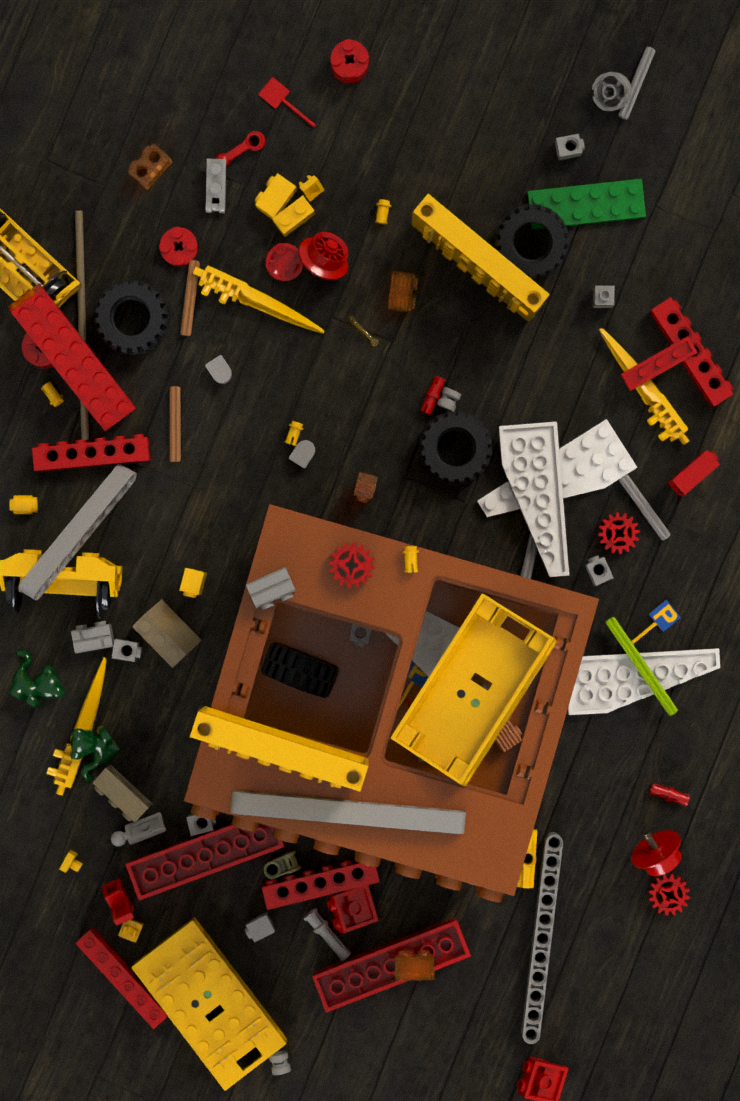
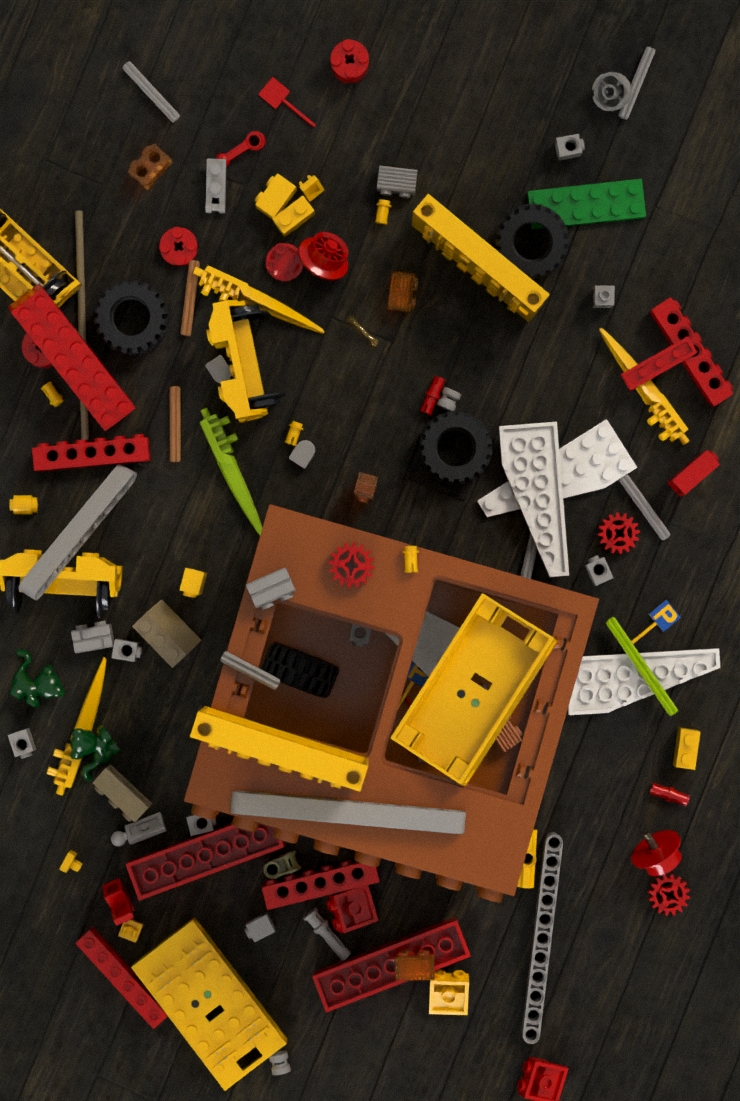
none -> light grey brick [8,728,36,759]
none -> light grey axle [123,61,180,123]
none -> lime piece [200,408,263,535]
none -> yellow piece [206,300,287,423]
none -> light grey axle [220,651,280,690]
none -> light grey brick [377,166,418,198]
none -> yellow plate [429,969,469,1015]
none -> yellow brick [673,727,700,770]

